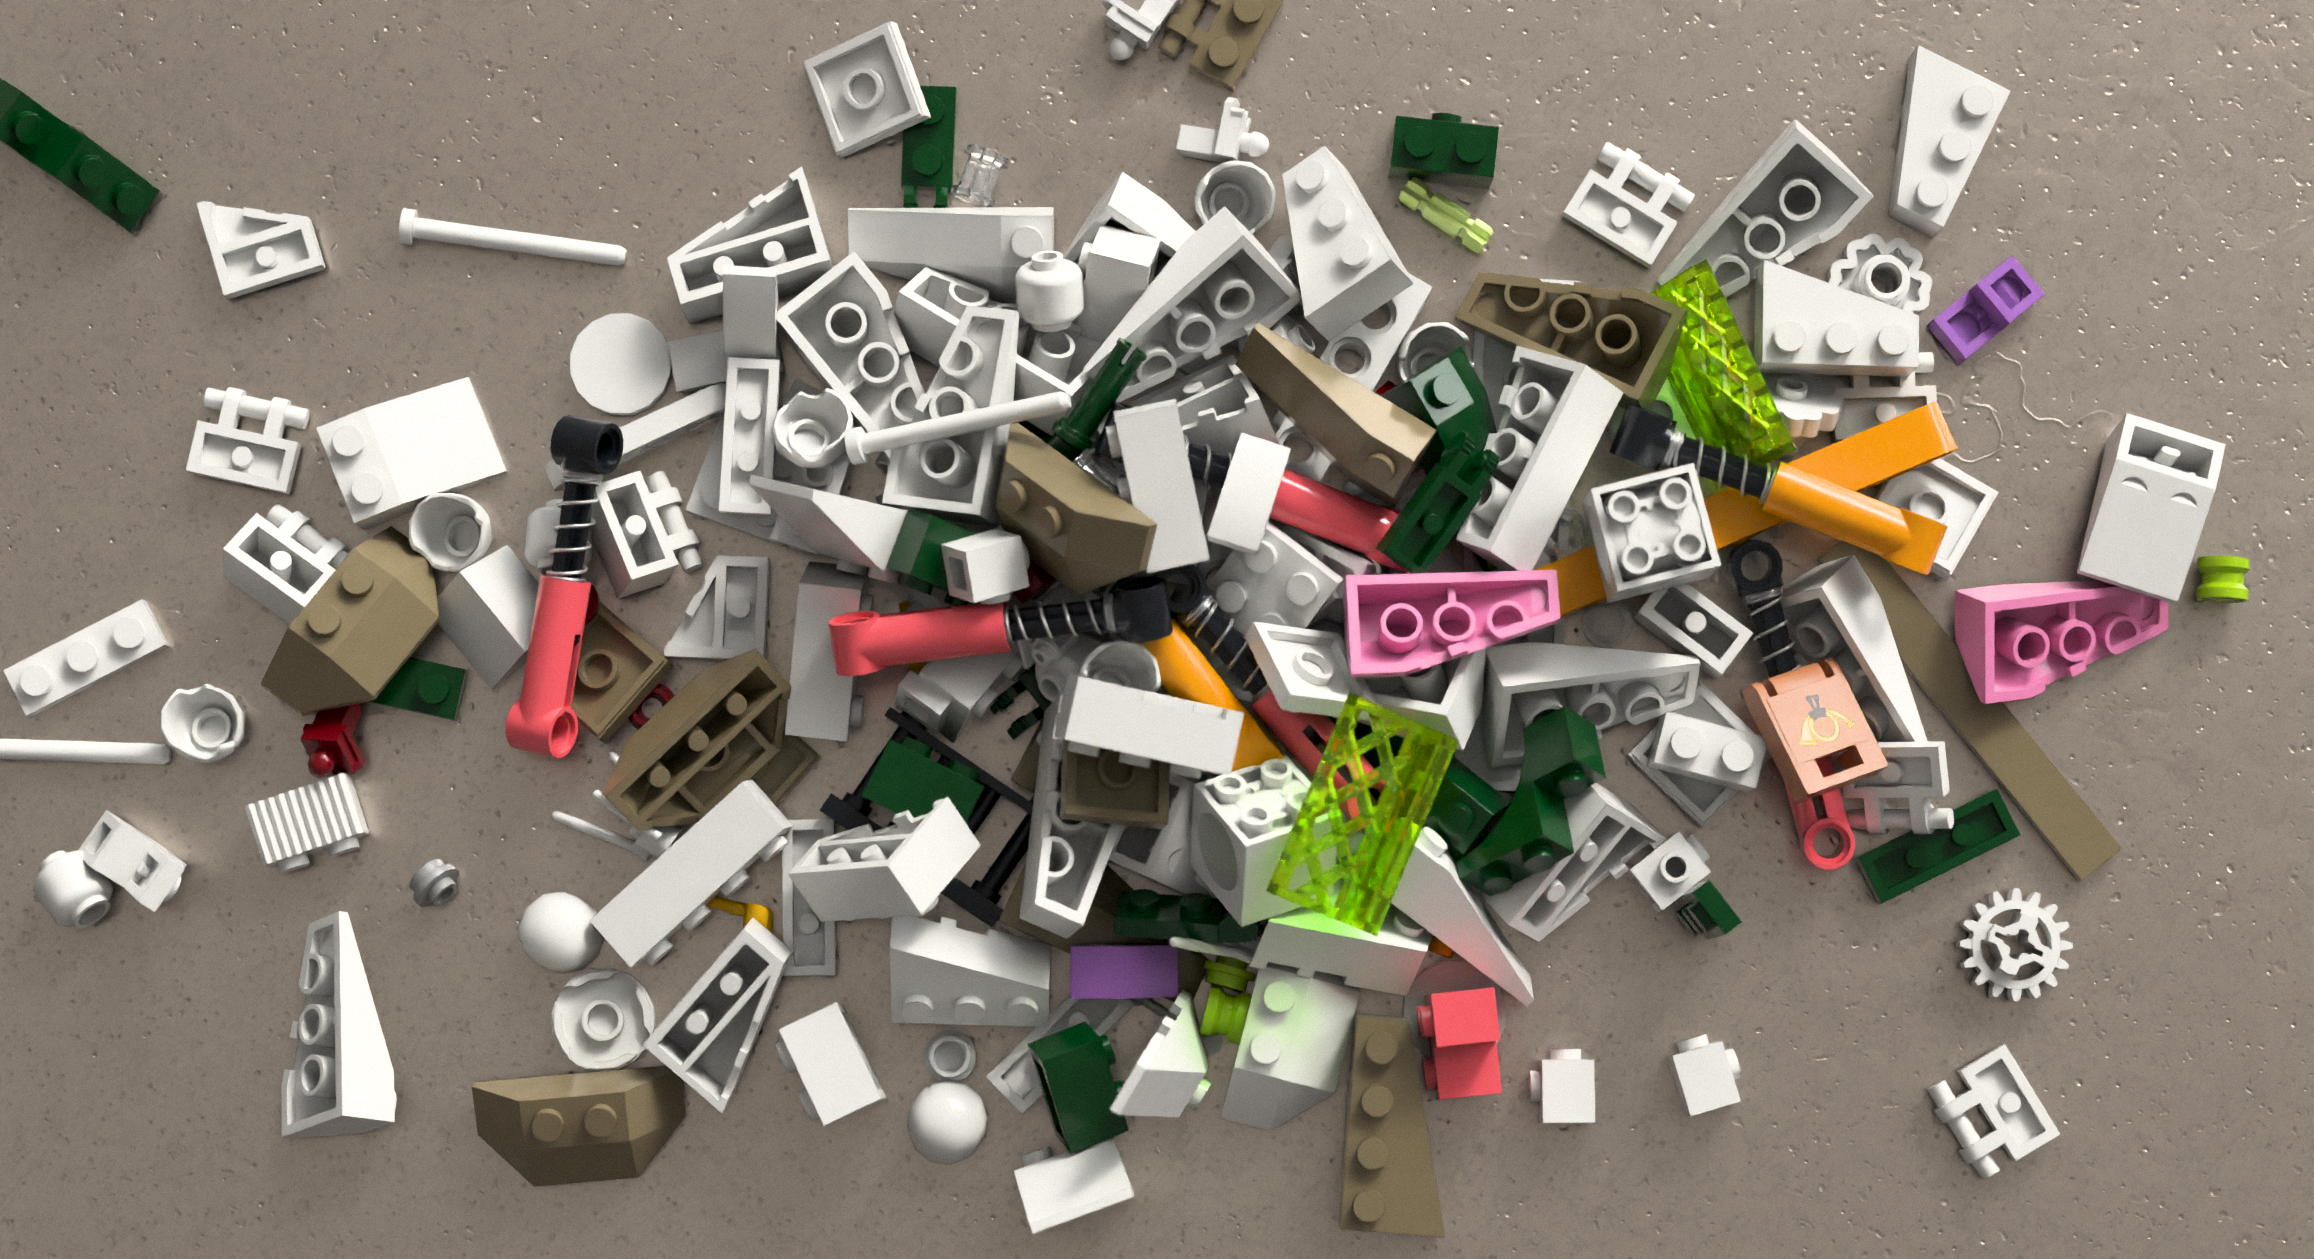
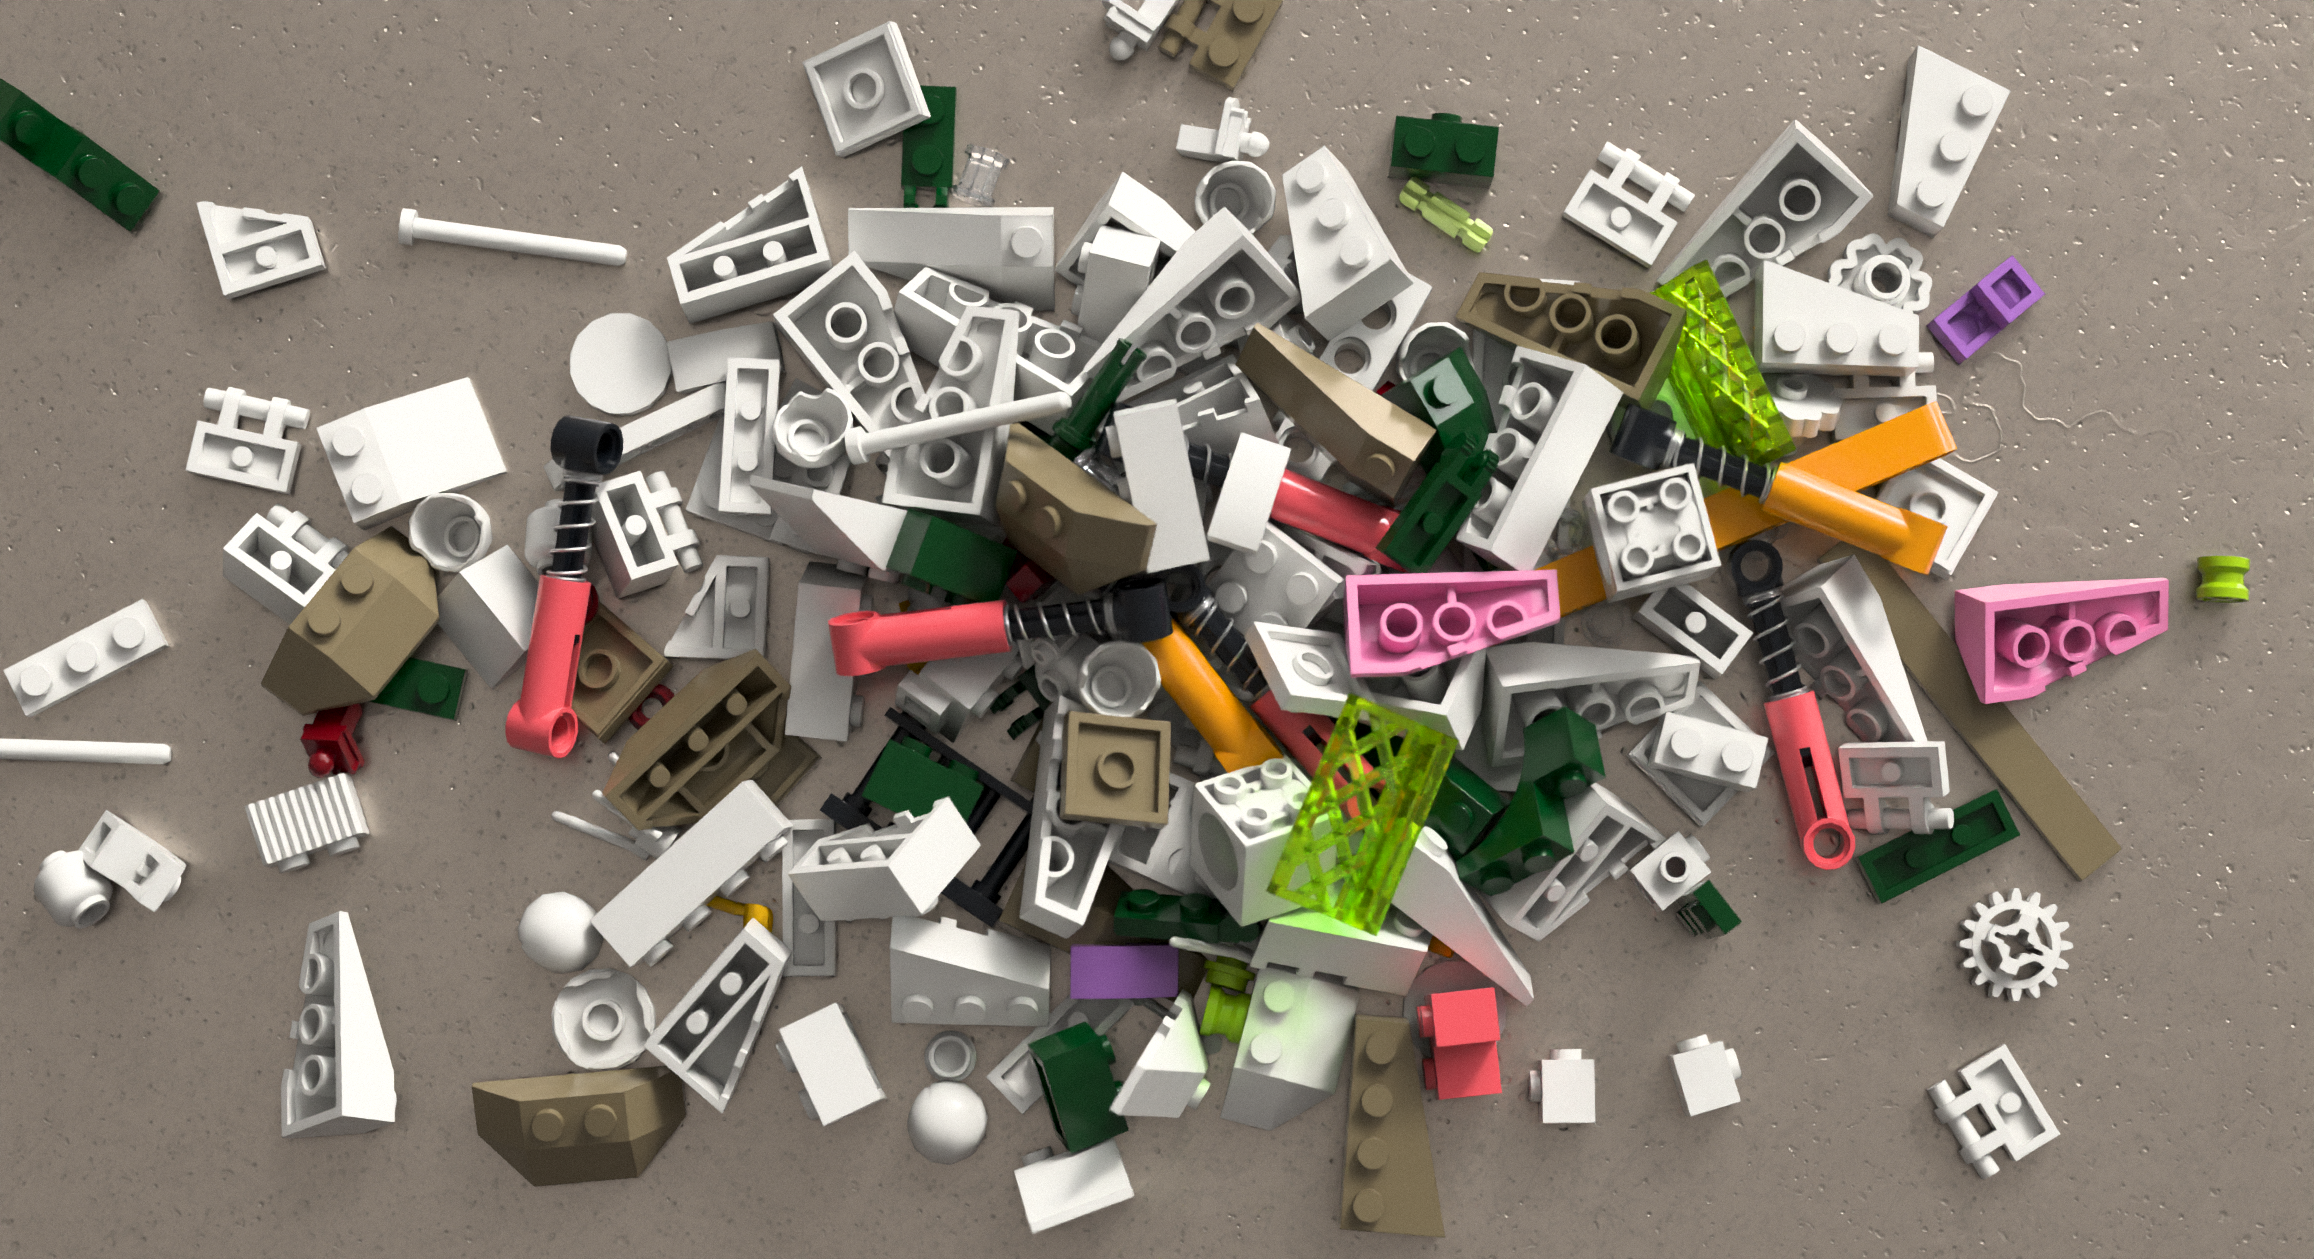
white hair [160,684,245,763] -> none
light grey plate [409,859,459,907] -> none
white slope [723,266,778,360] -> none
white brick [941,529,1030,604] -> none
white head [1015,251,1084,332] -> none
white wedge [1054,674,1244,779] -> none
container [1743,657,1889,804] -> none
white slope [2077,413,2226,604] -> none

